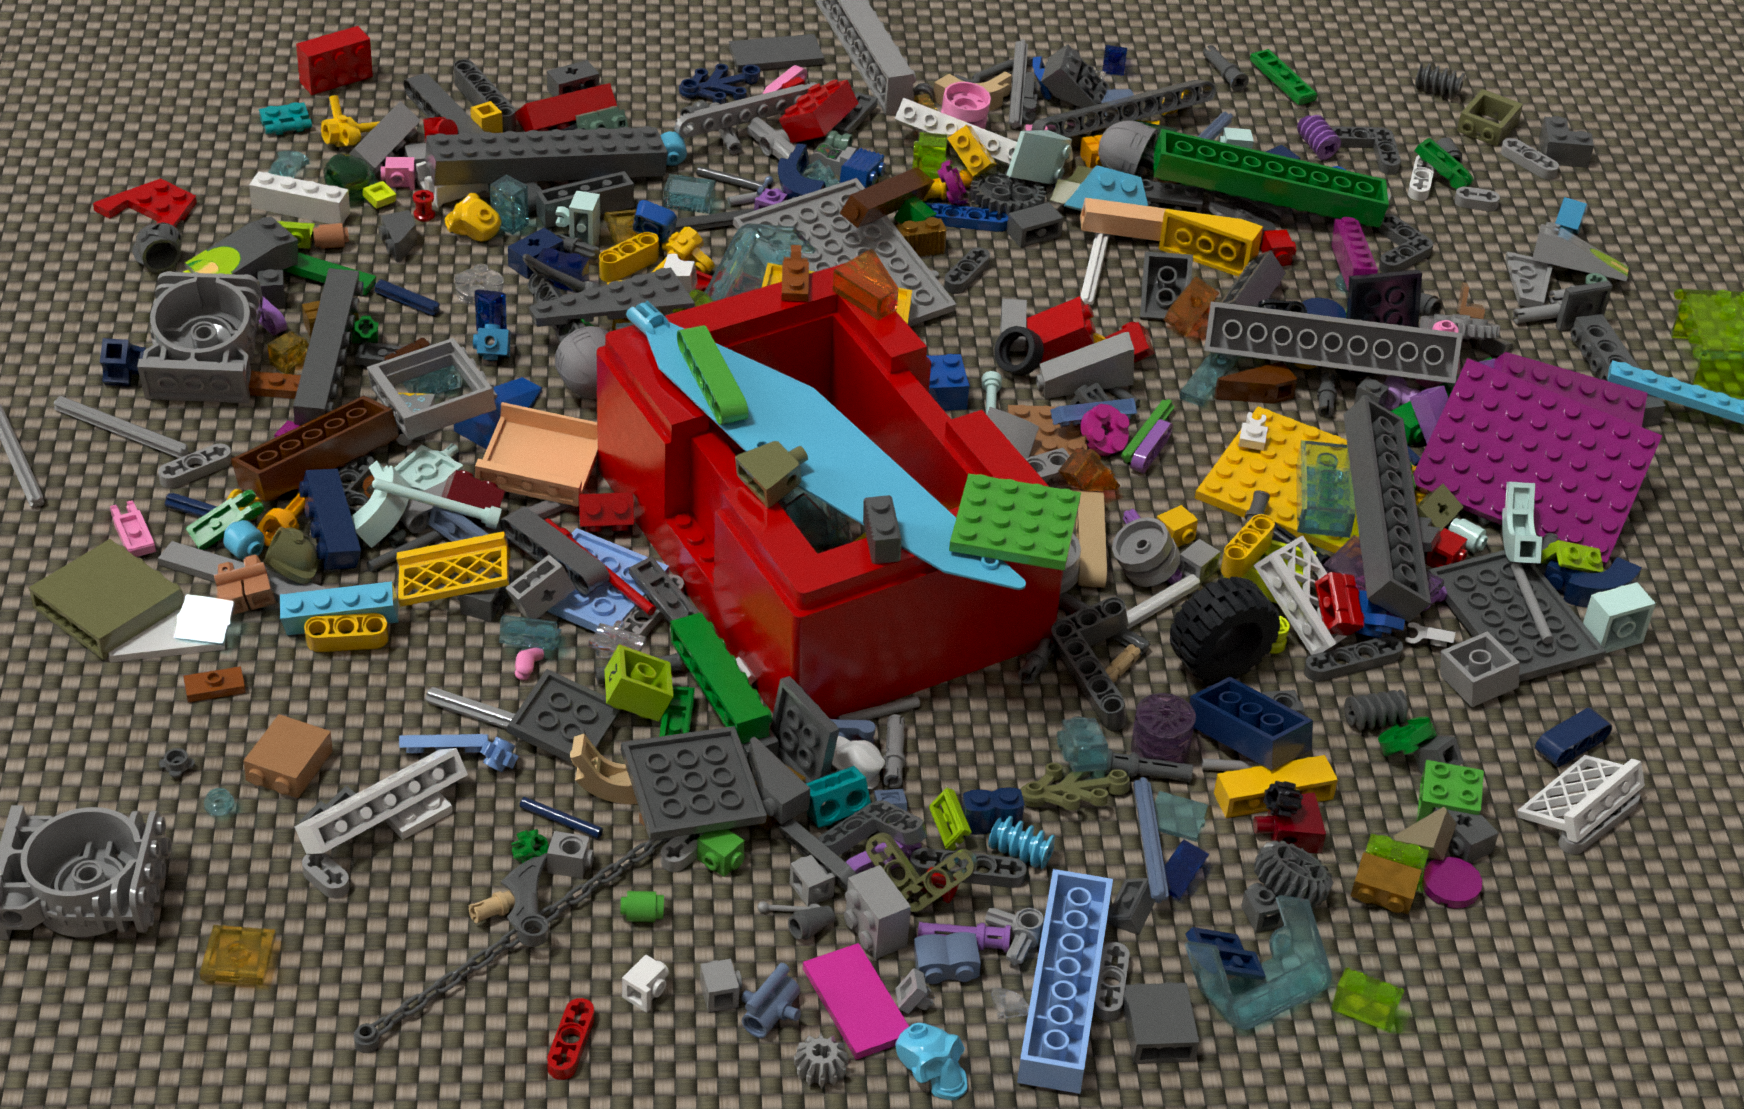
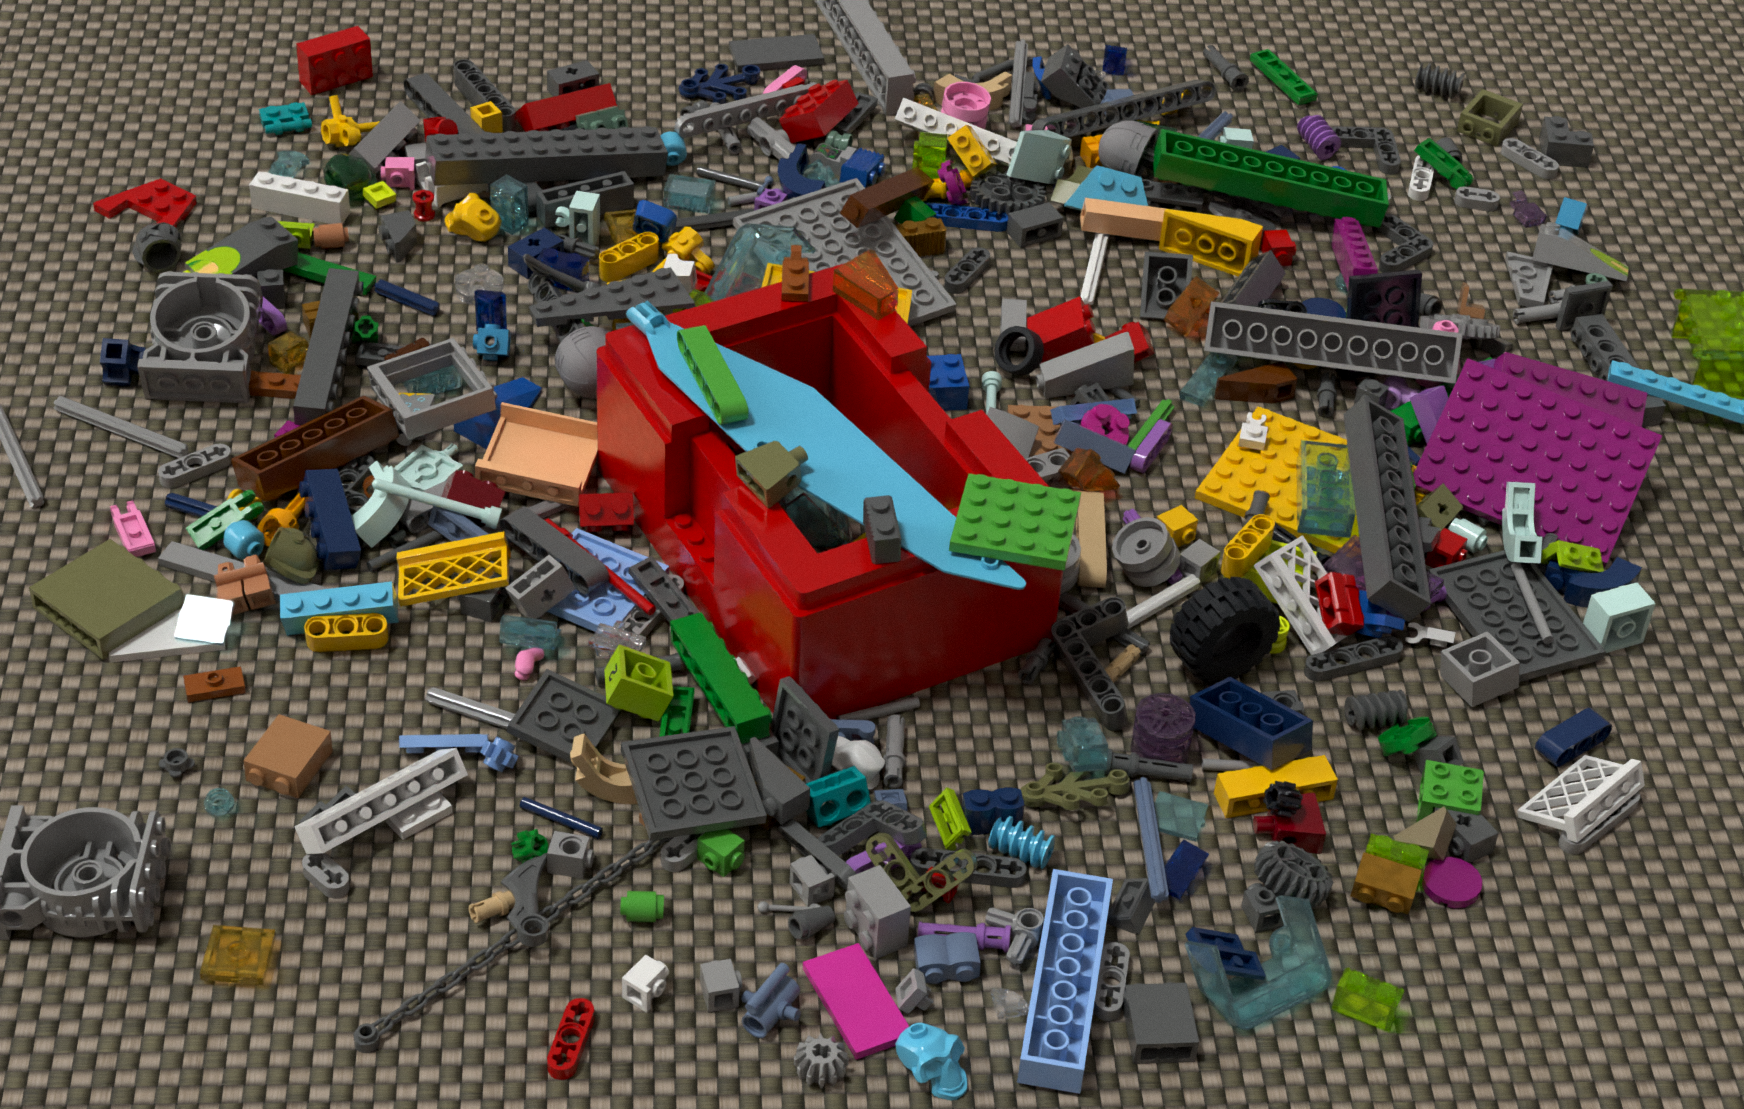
none -> sand blue tile [1054,418,1136,474]
none -> clear purple plate [1510,190,1547,228]

